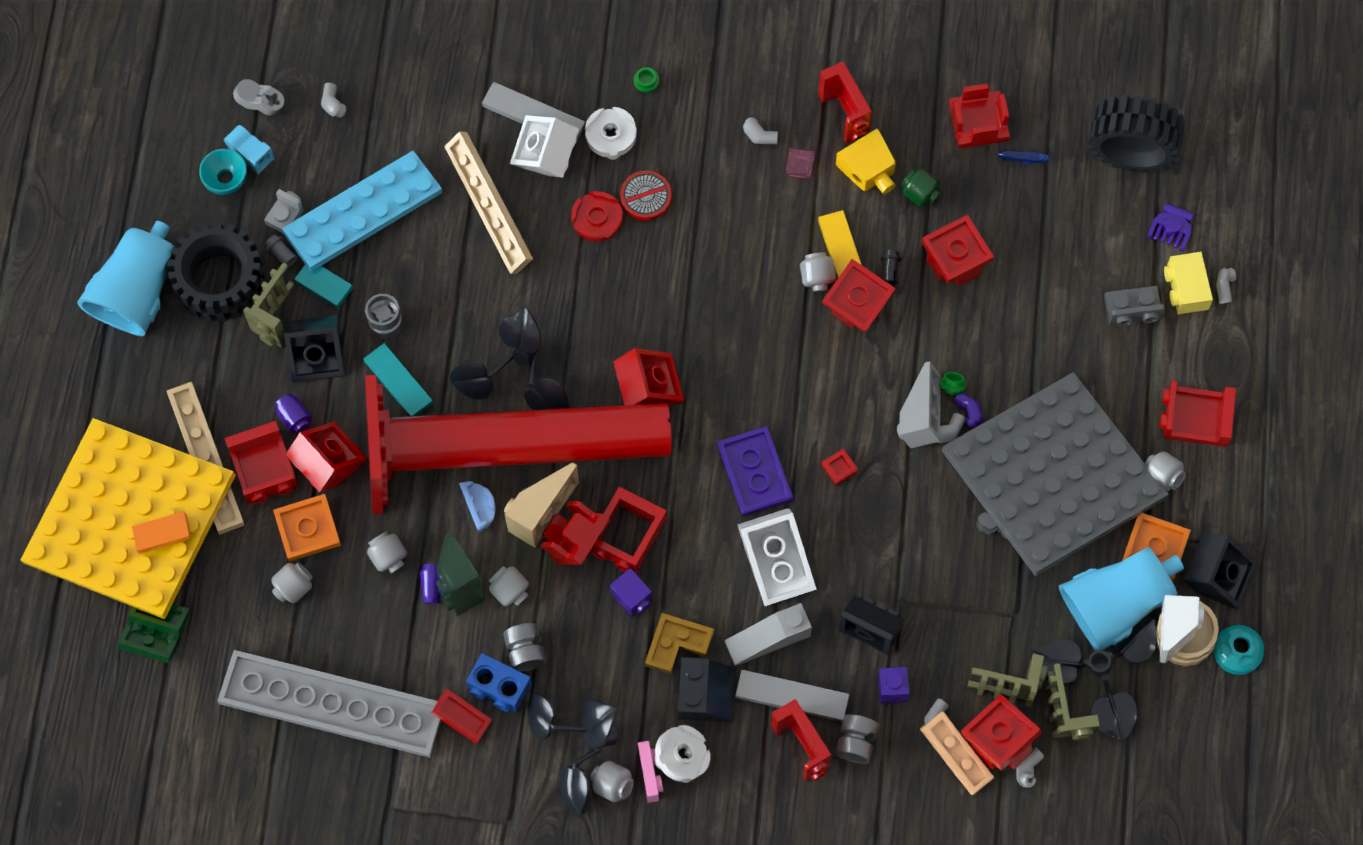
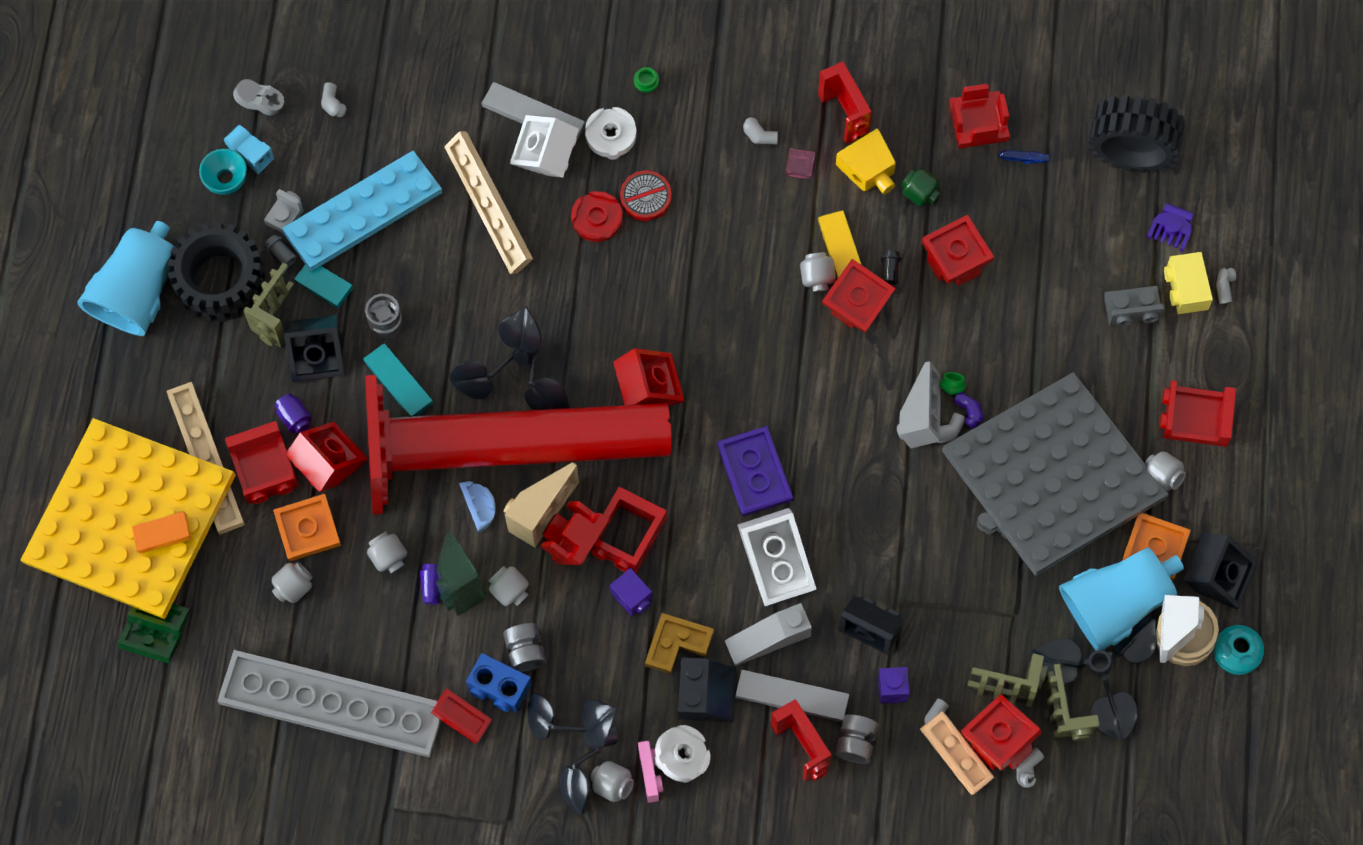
red tile [821,448,859,486] -> none

